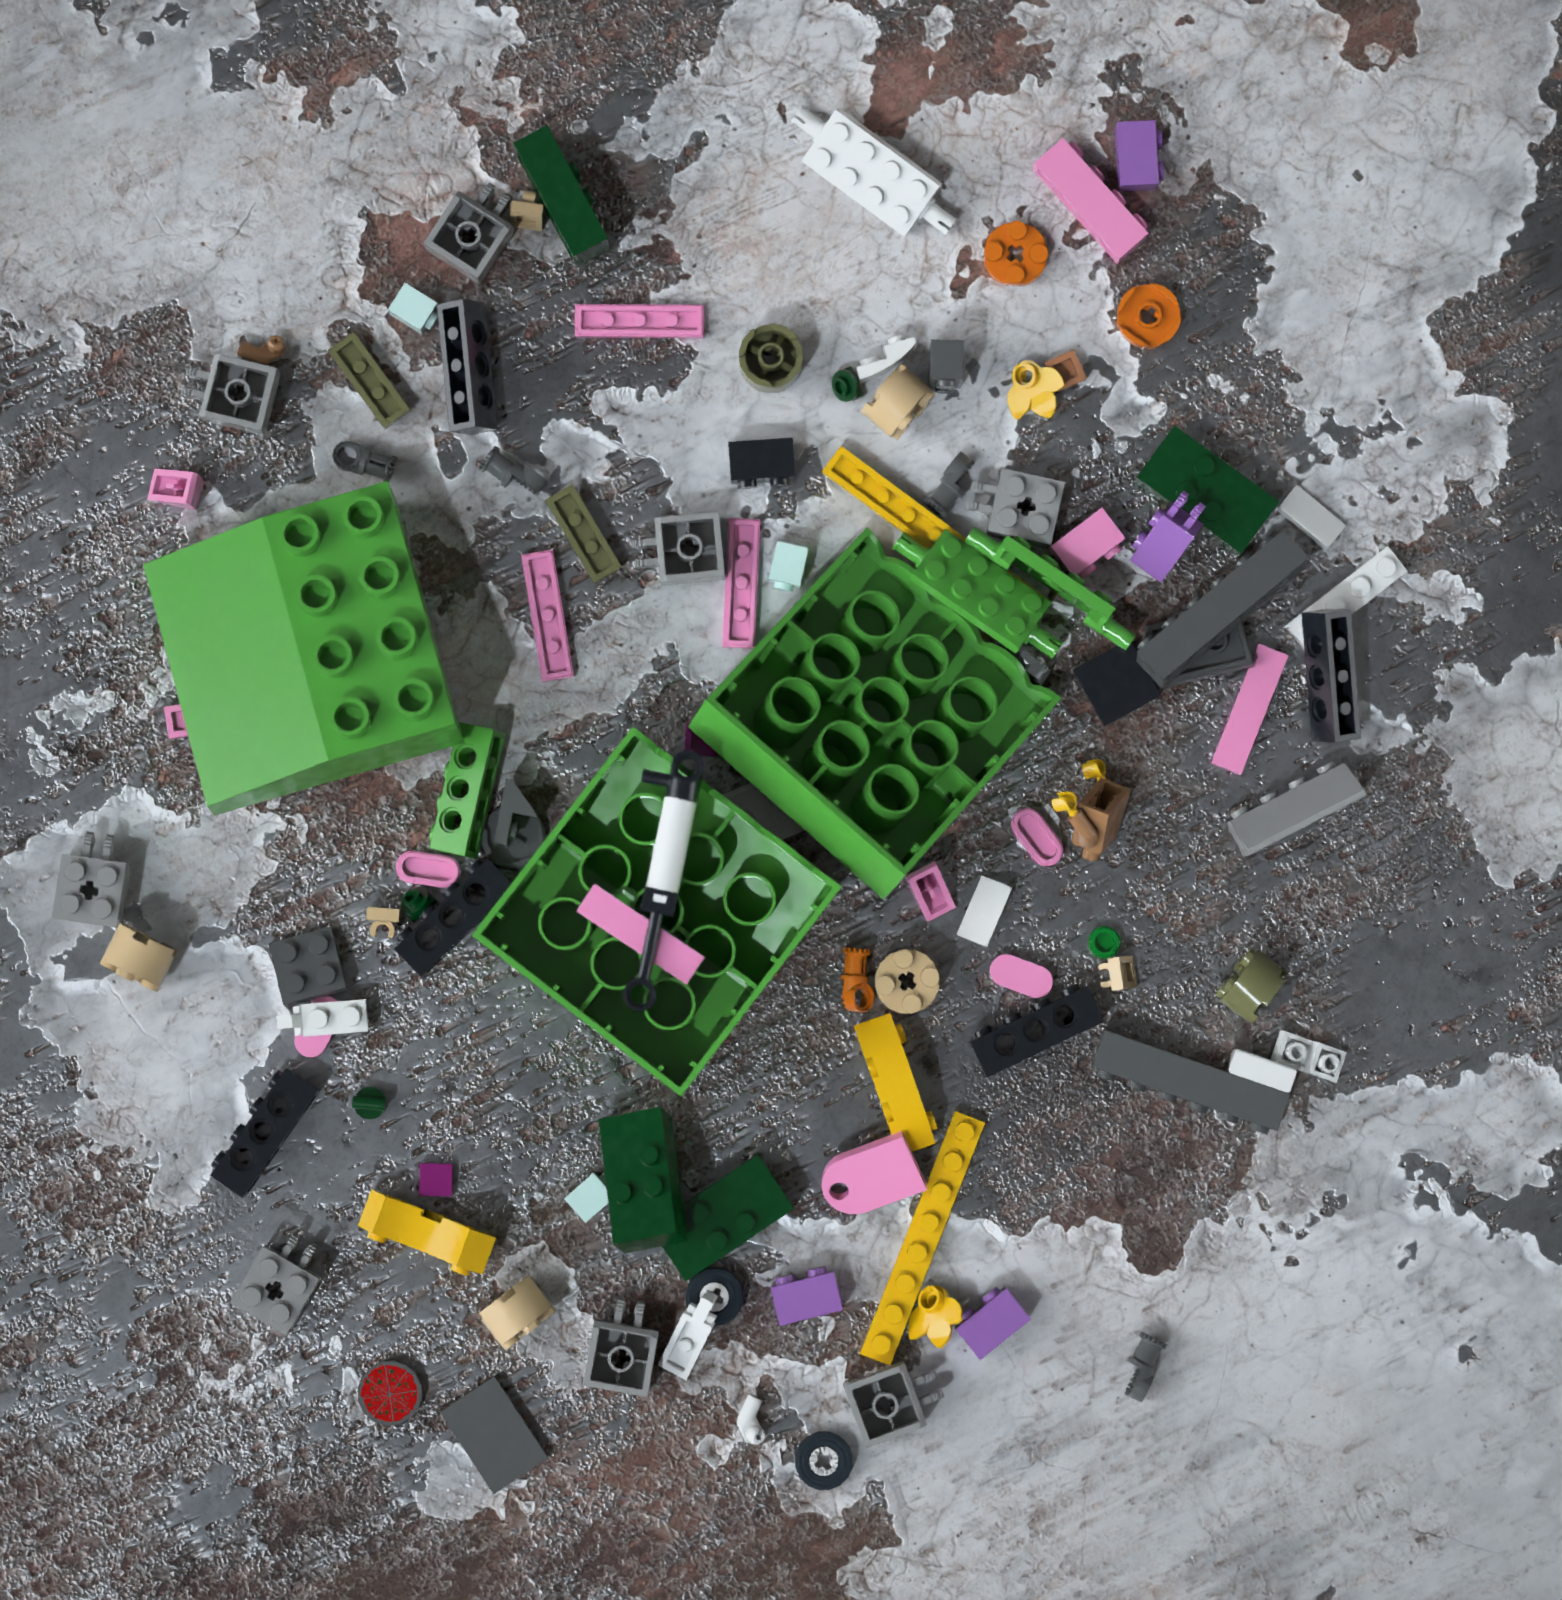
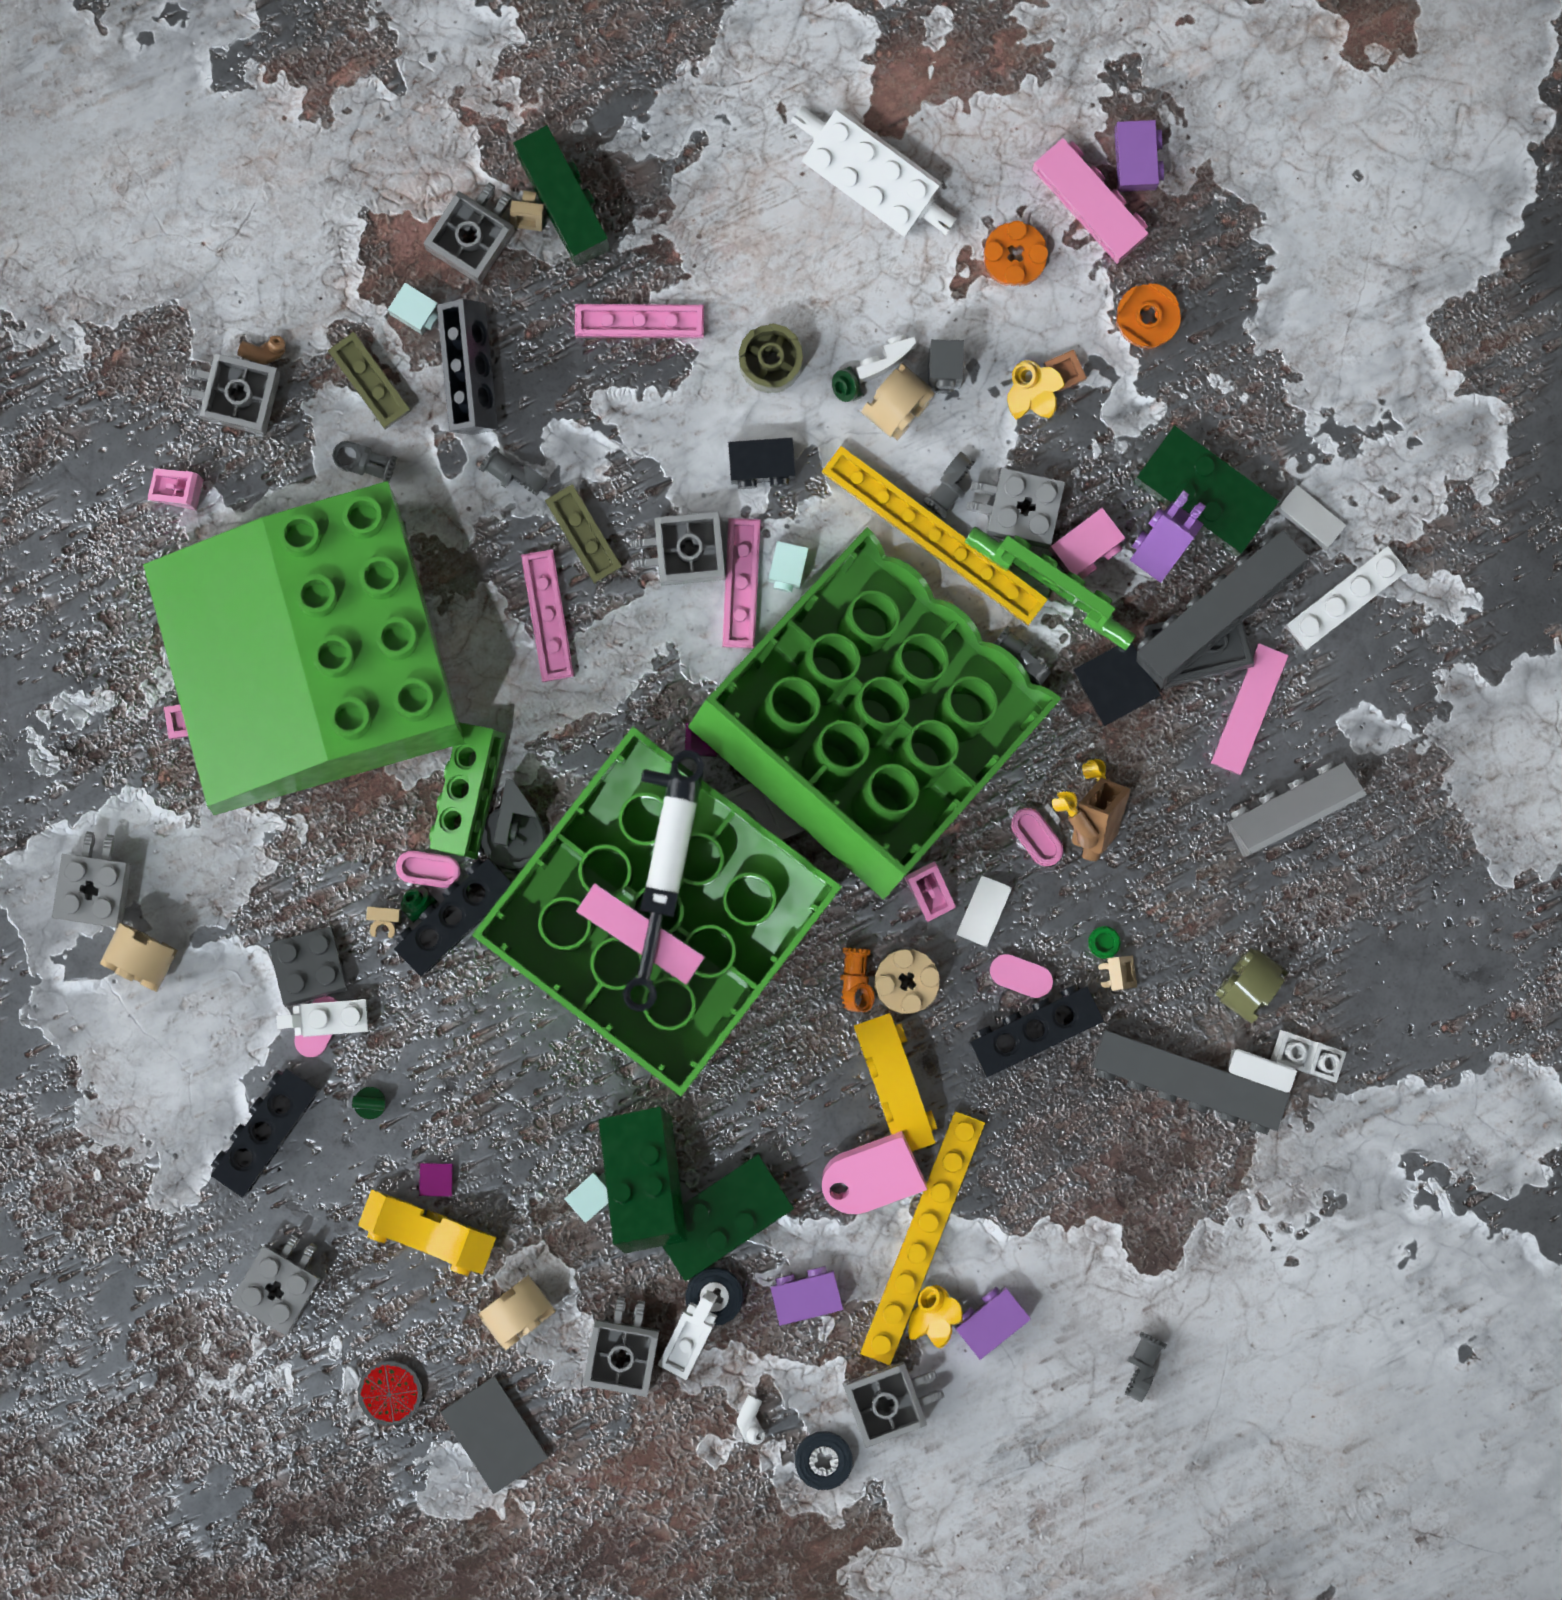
bright green plate [892,529,1064,659] -> none
black brick [1301,609,1361,743] -> none

